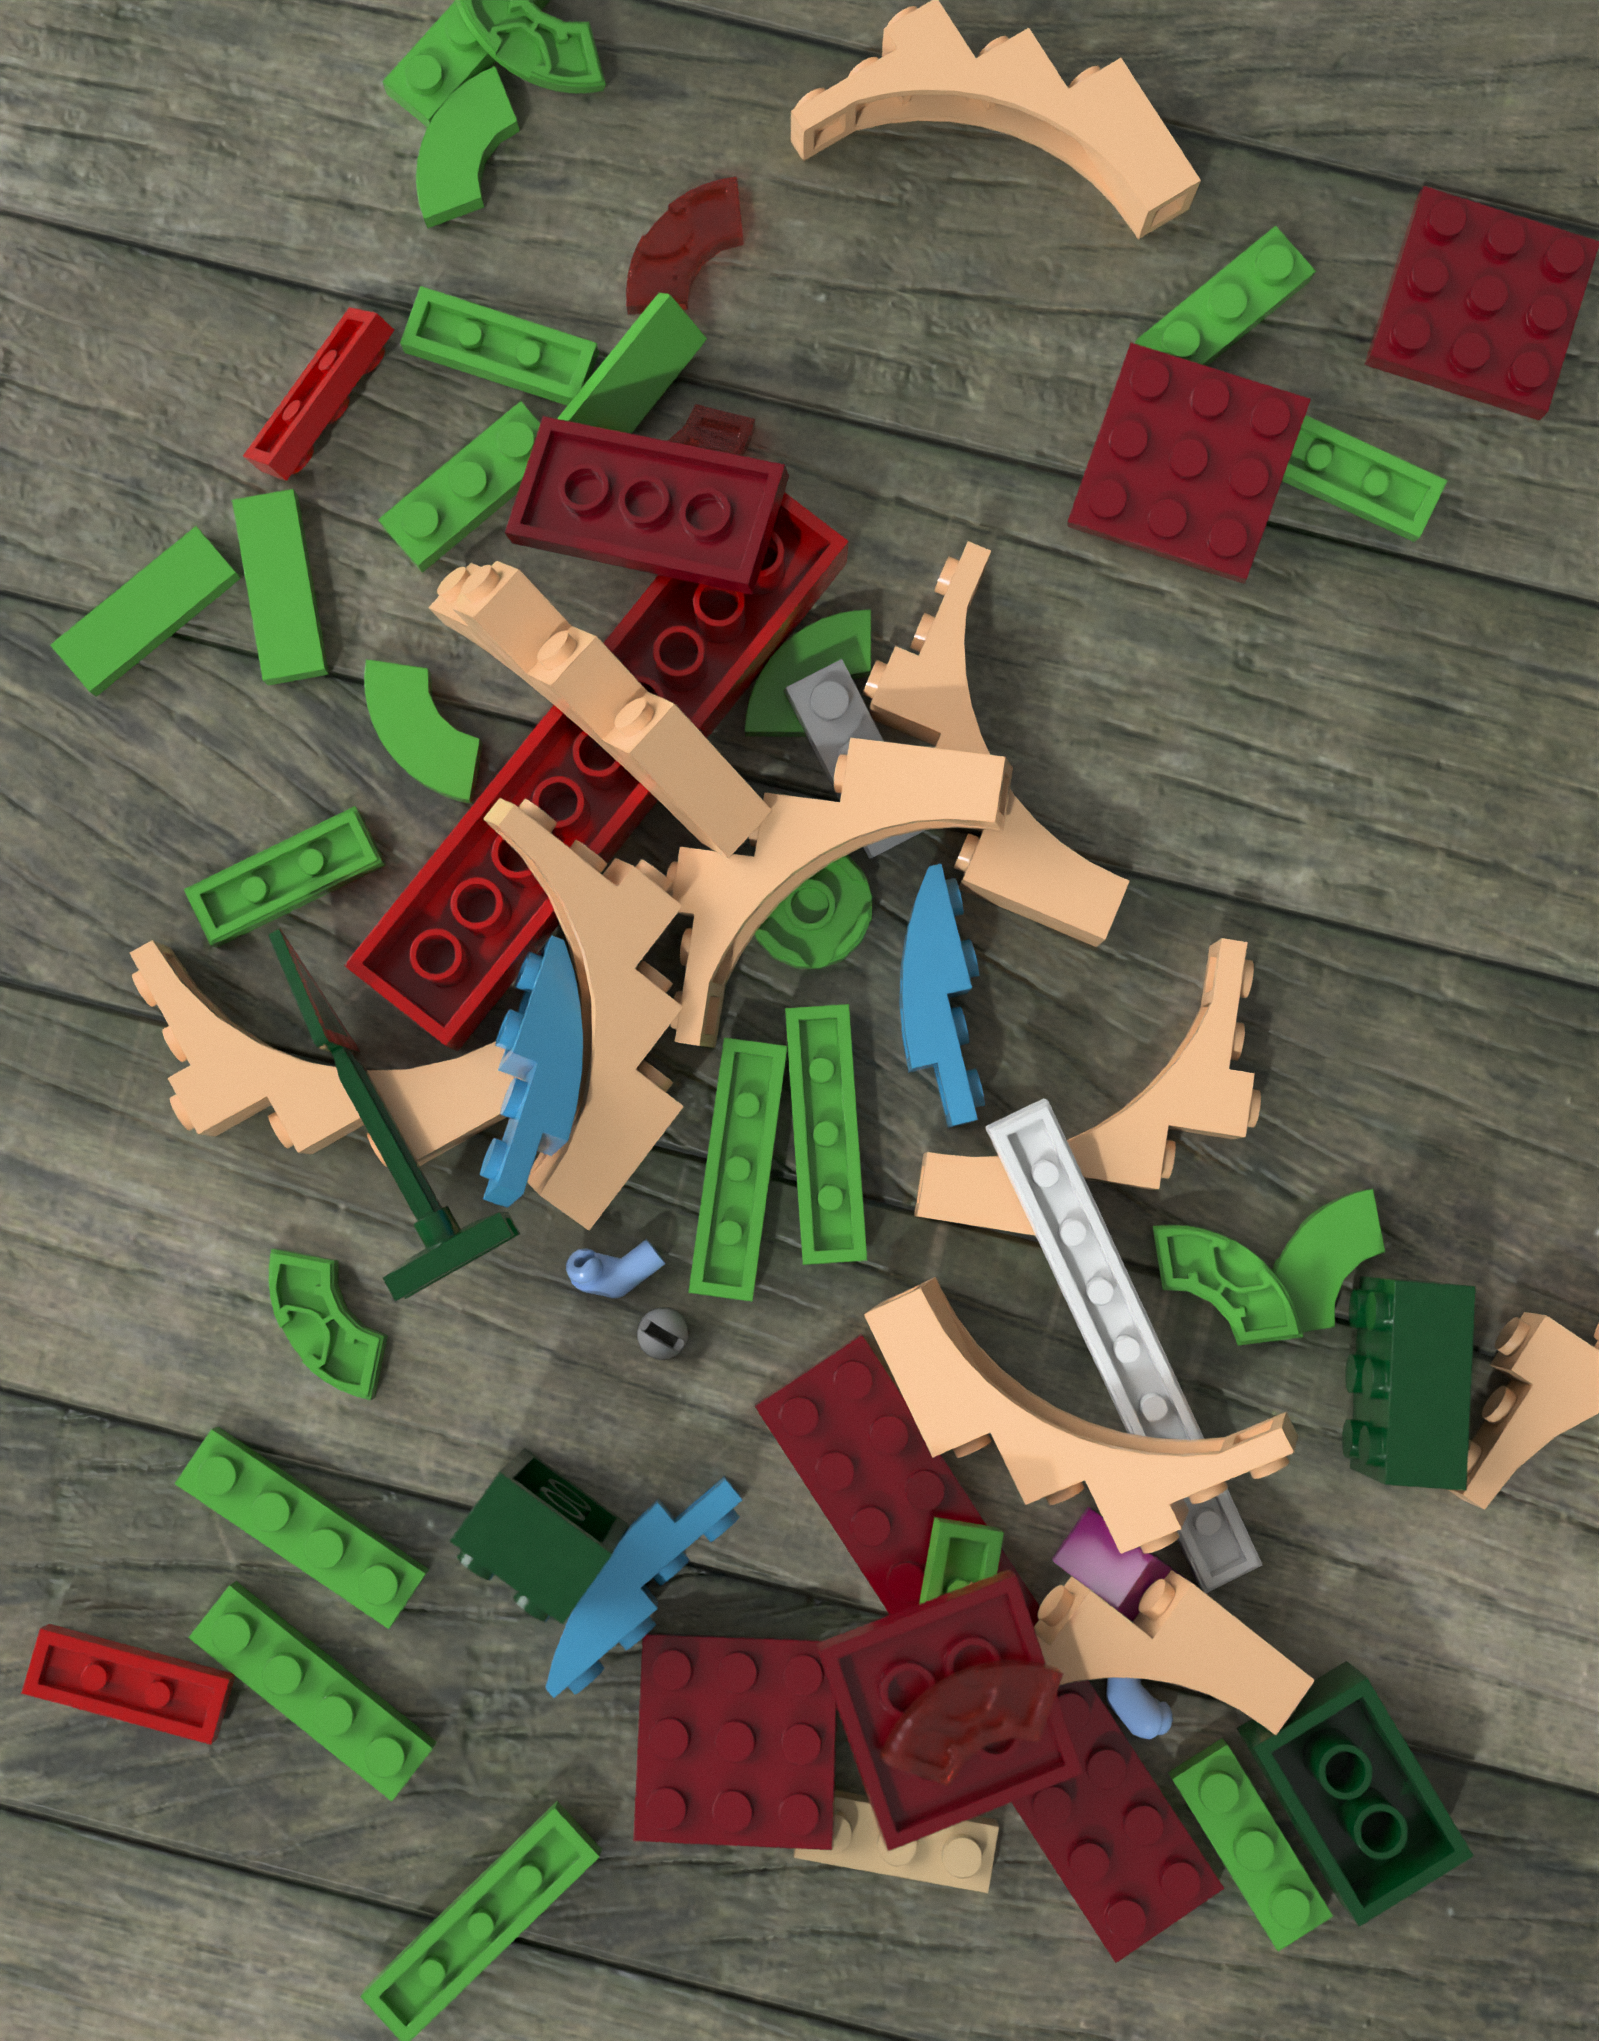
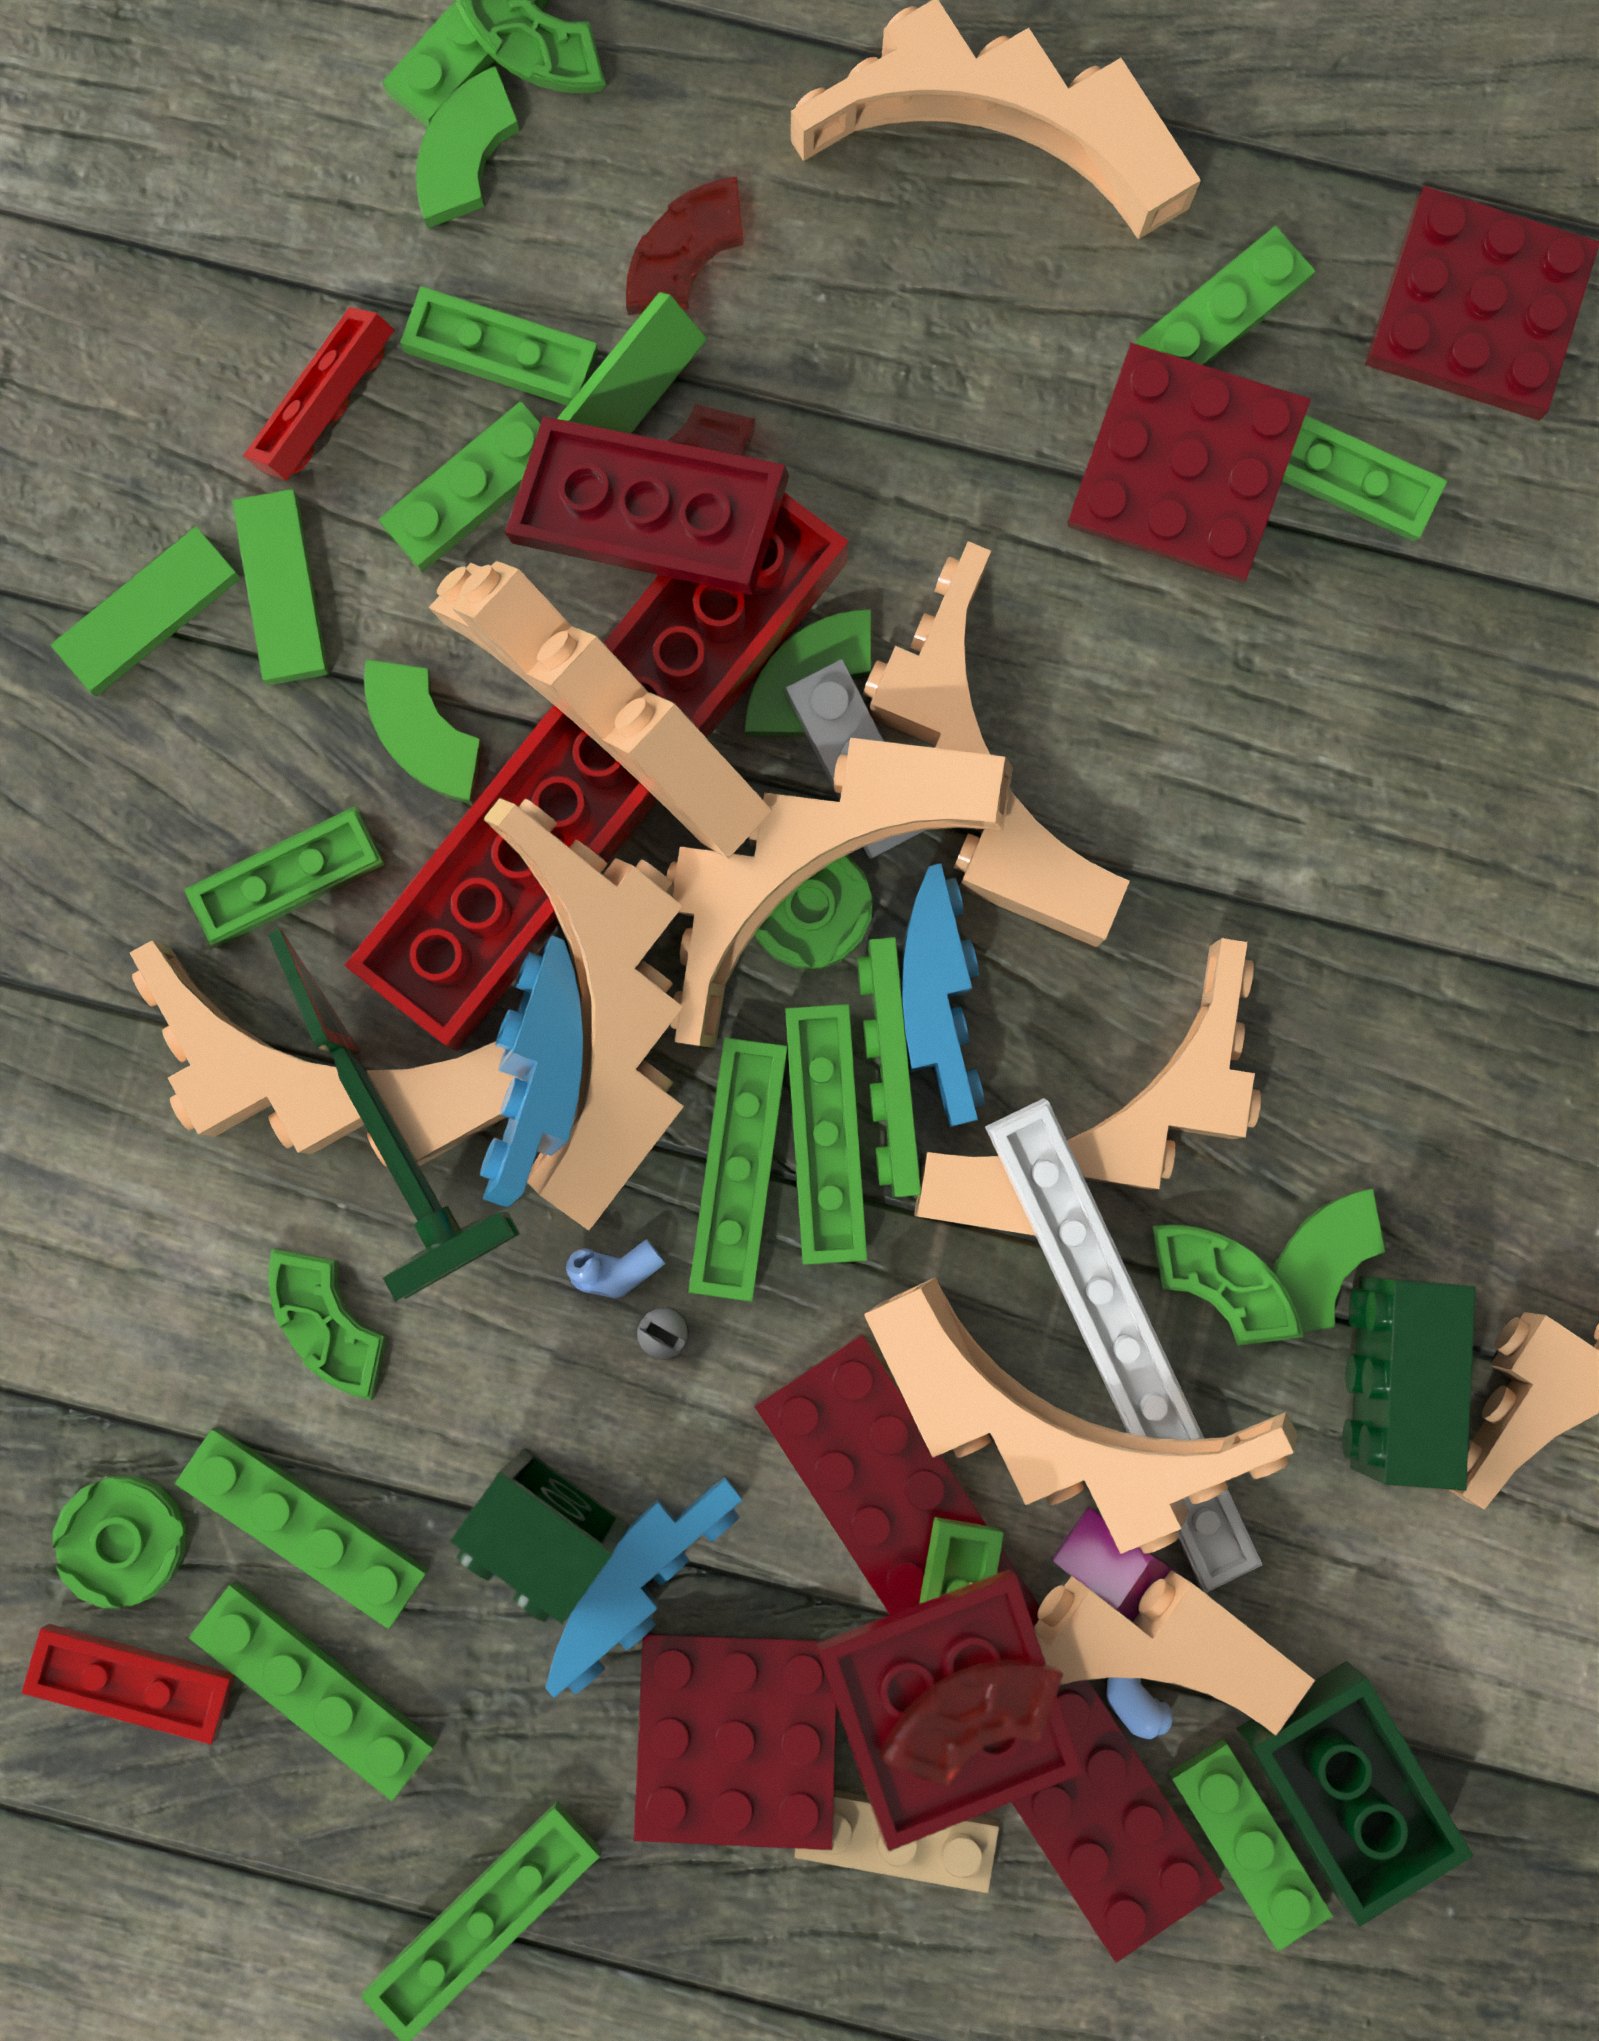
none -> bright green tile [52,1476,186,1608]
none -> bright green plate [857,937,921,1198]

